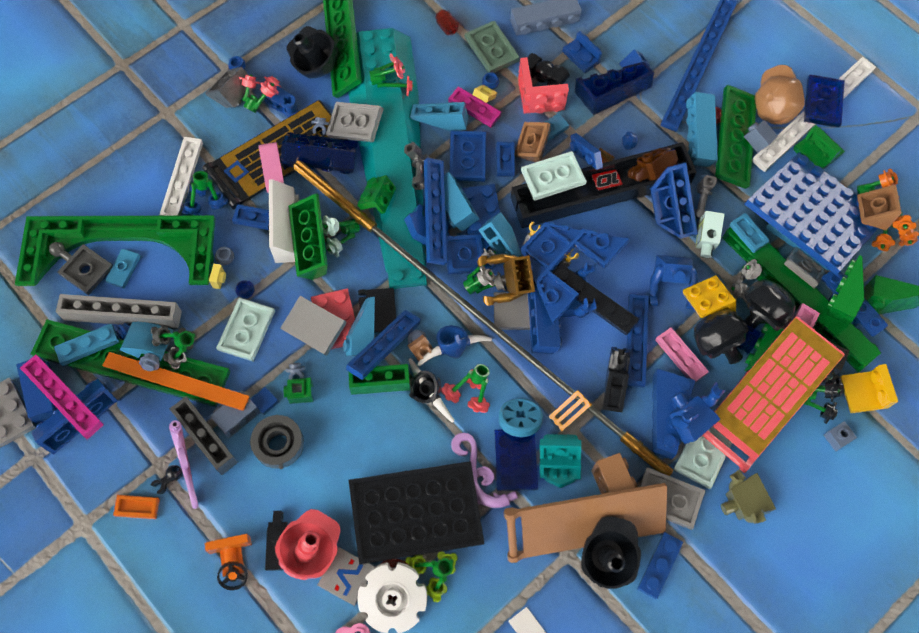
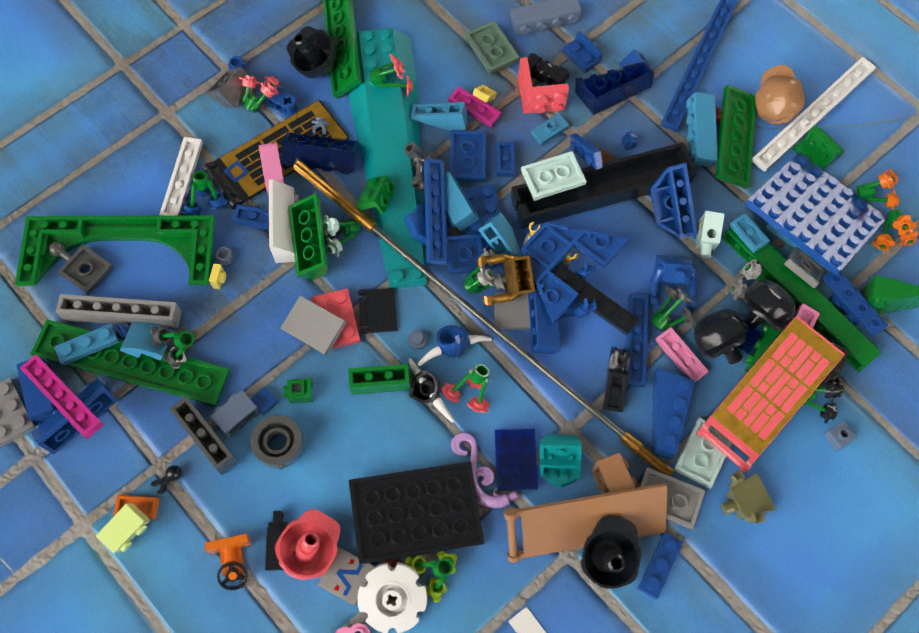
orange piece [102,352,250,411] -> none
dark azure plate [105,249,141,289] -> none
sand blue plate [139,353,160,371] -> none
lavender plant [169,420,199,509] -> none
light aqua tile [216,297,275,362] -> none
clear blue plate [235,280,255,299] -> none
sand blue plate [286,363,305,380] -> none
light grey plate [326,102,383,142] -> none
dark azure slope [343,297,375,356] -> none
blue plate [346,310,421,380] -> none
medium nougat tile [407,335,433,361] -> none
clear red brick [435,9,459,35] -> none
blue plate [482,72,499,89] -> none
dark azure wheel [499,398,543,437] -> none
medium nougat slope [515,122,551,162] -> none
light orange tile [548,390,592,431] -> none
sticker [592,170,622,190] -> none
reddish brown hinge [627,148,678,182] -> none
blue torso [670,383,726,444] -> none
yellow bracket [683,275,736,318] -> none
flat silver bar [694,175,717,219] -> none
sand blue brick [744,120,778,153] -> none
clear blue plate [804,74,845,128] -> none
green slope [826,255,864,325] -> none
yellow bracket [840,364,898,413] -> none
medium nougat slope [857,184,902,230] -> none
none -> yellowish green brick [96,503,150,553]
none -> plant [651,286,695,331]

